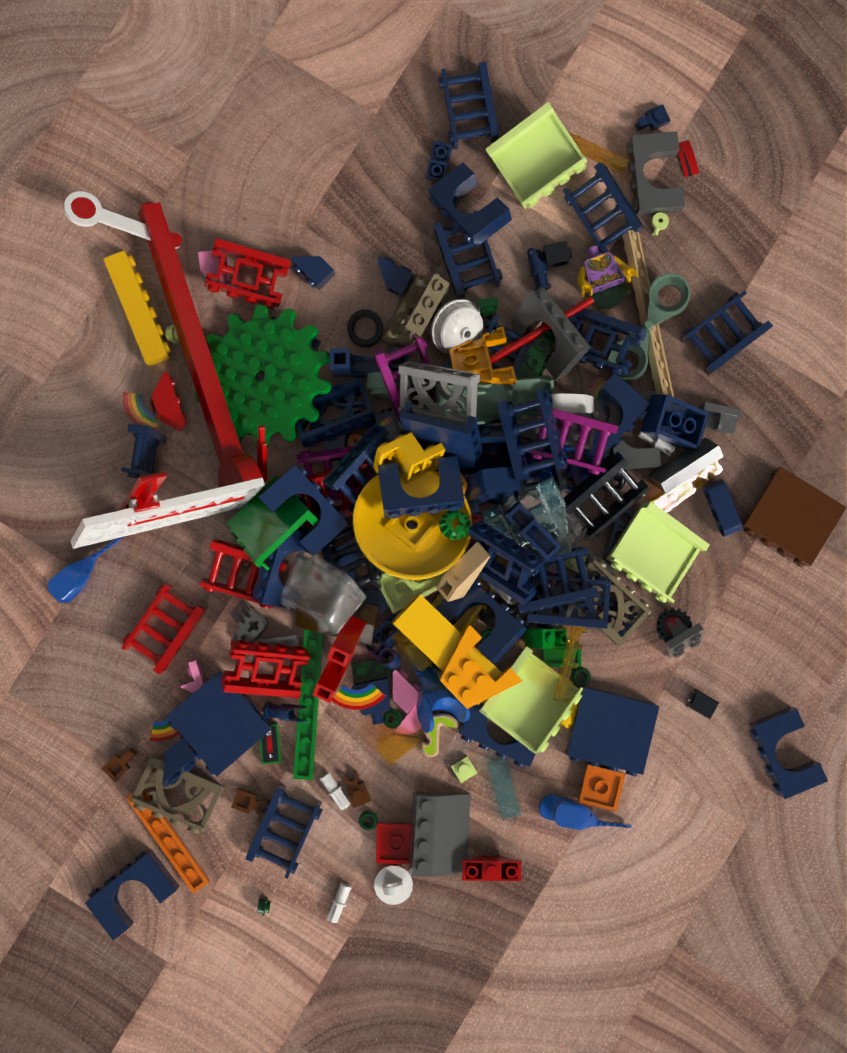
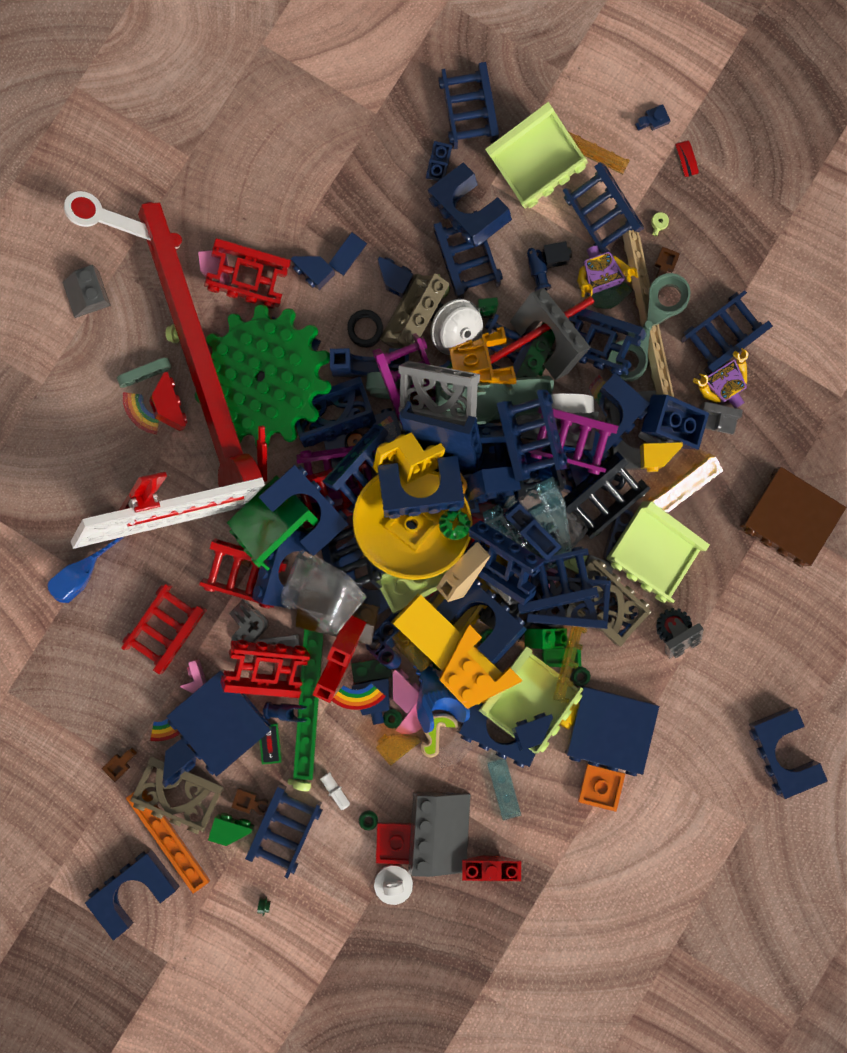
yellow brick [103,250,172,367] -> none
dark blue fence [121,423,167,479] -> none
white axle [327,882,352,923] -> none
reddish brown plate [344,770,372,808] -> none
yellowish green plate [451,756,477,783] -> none
blue animal [539,794,632,830] -> none
dark grey arch [626,131,685,216] -> none
dark grey piece [649,437,723,494] -> none
black brick [685,689,720,719] -> none
dark blue beam [703,479,743,537] -> none
none -> dark grey slope [62,265,111,318]
none -> sand green beam [117,358,172,388]
none -> green slope [208,813,255,846]
none -> yellowish green piece [287,778,311,791]
none -> dark blue slope [329,232,368,276]
none -> dark blue slope [512,712,553,751]
none -> yellow slope [640,442,683,472]
none -> reddish brown plate [654,246,680,279]
none -> torso [693,348,748,408]

